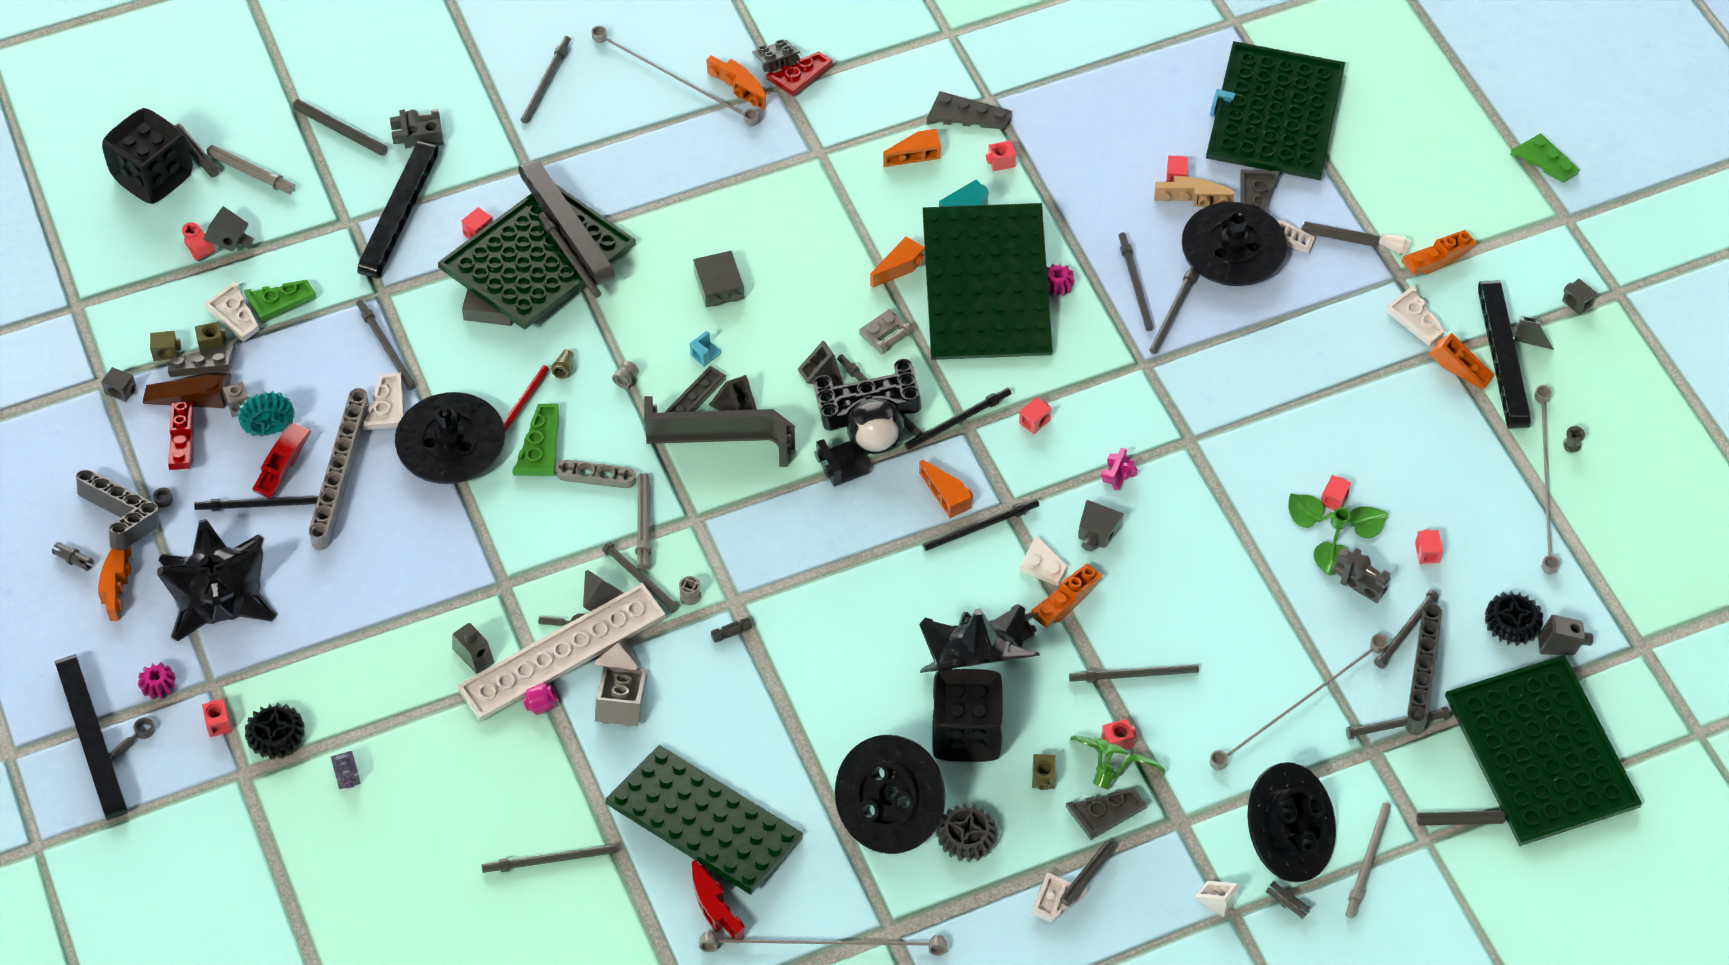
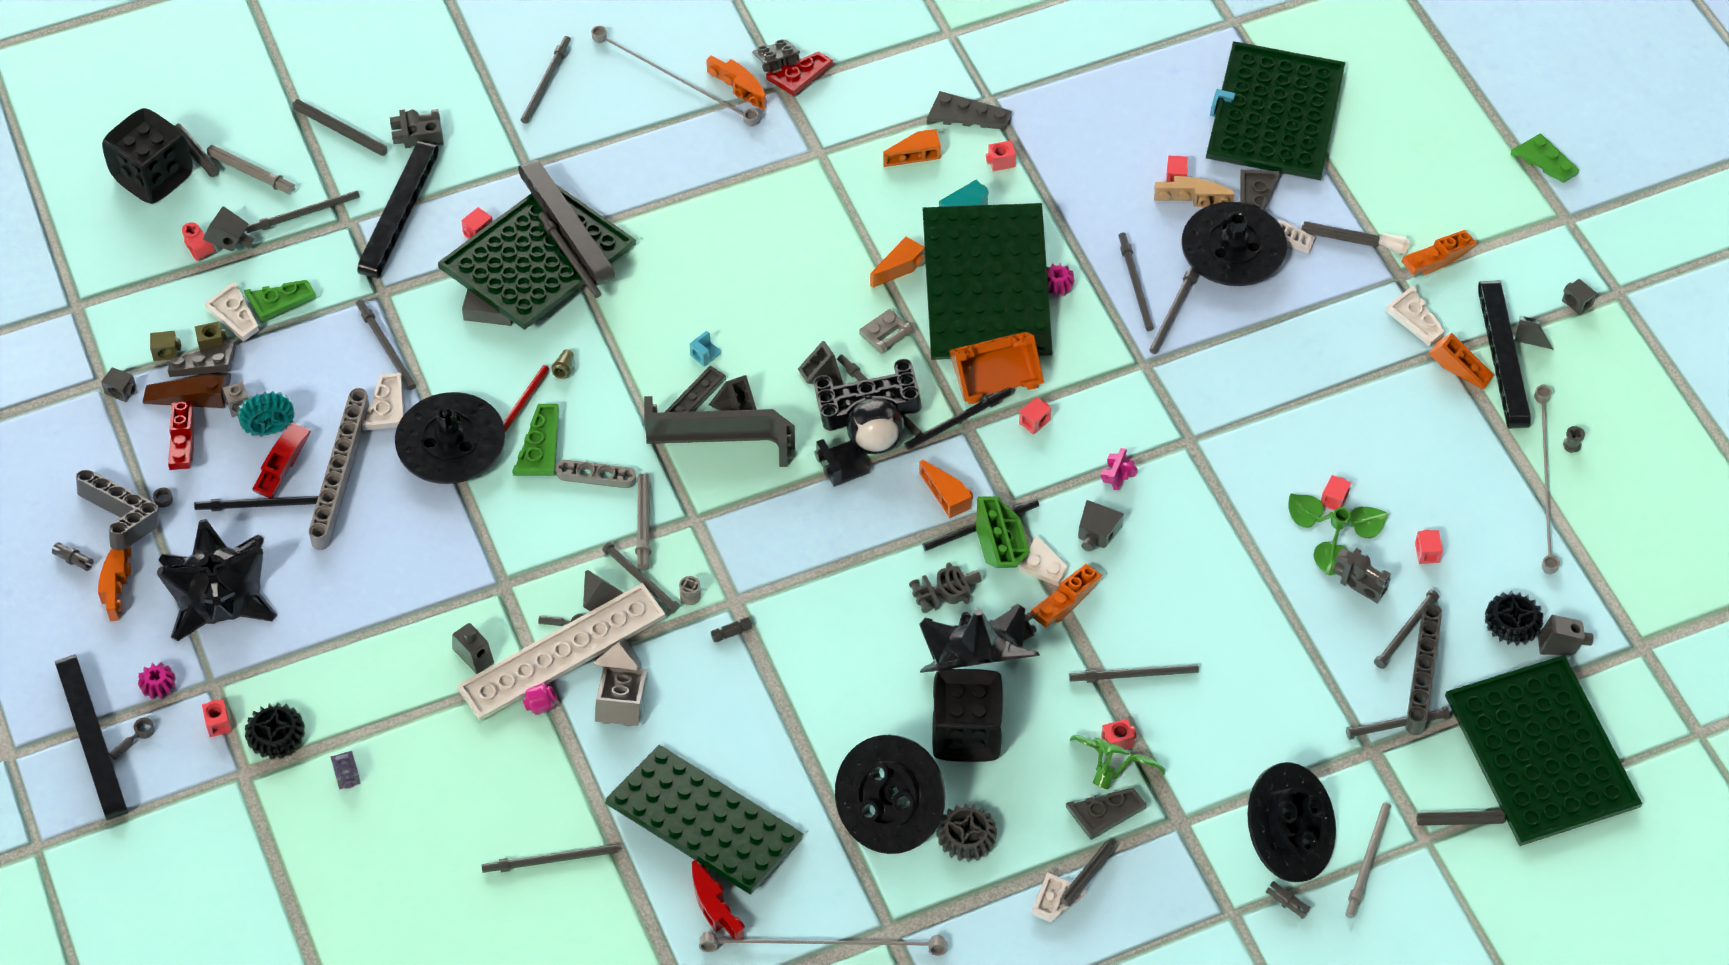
light grey wheel [612,360,639,389] -> none
dark grey brick [693,250,744,307] -> none
olive brick [1032,754,1056,790] -> none
white slope [1195,881,1240,917] -> none
light grey piece [1209,634,1388,770] -> none
none -> dark grey bar [246,190,360,234]
none -> dark grey torso [909,562,982,613]
none -> orange windscreen [949,332,1044,404]
none -> bright green wedge [976,496,1030,568]

